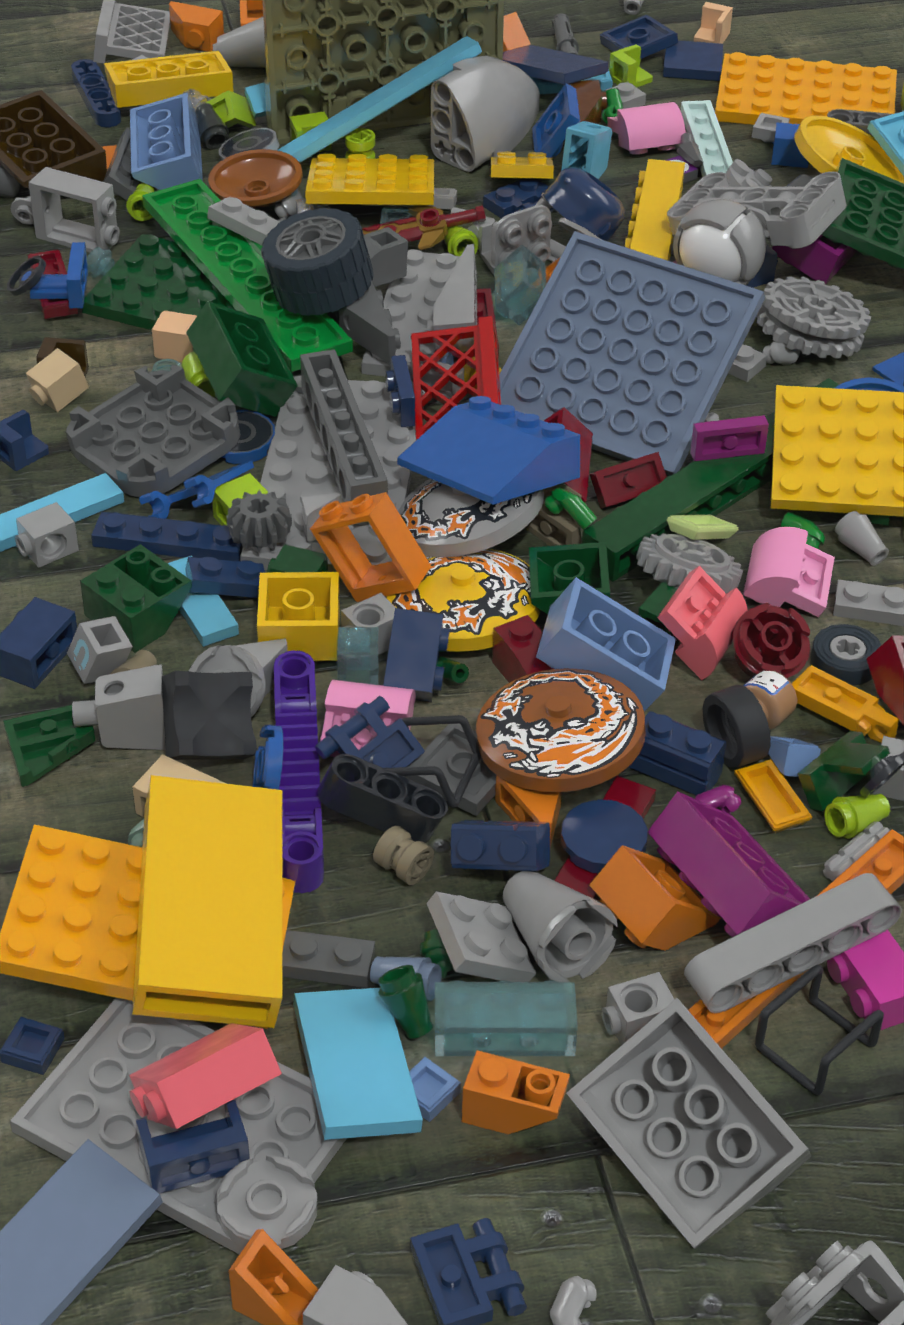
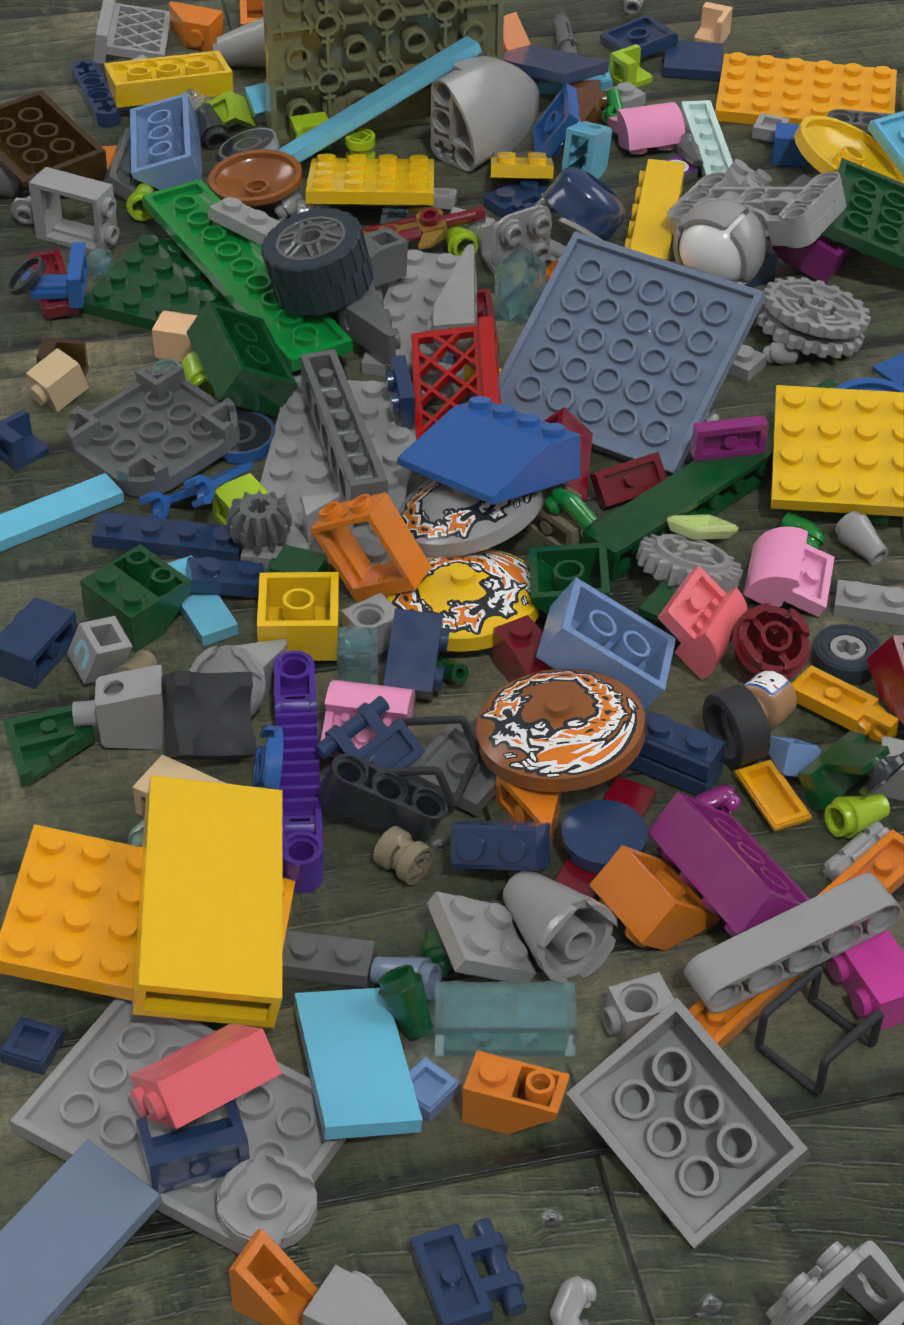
light grey brick [15,502,79,568] -> none

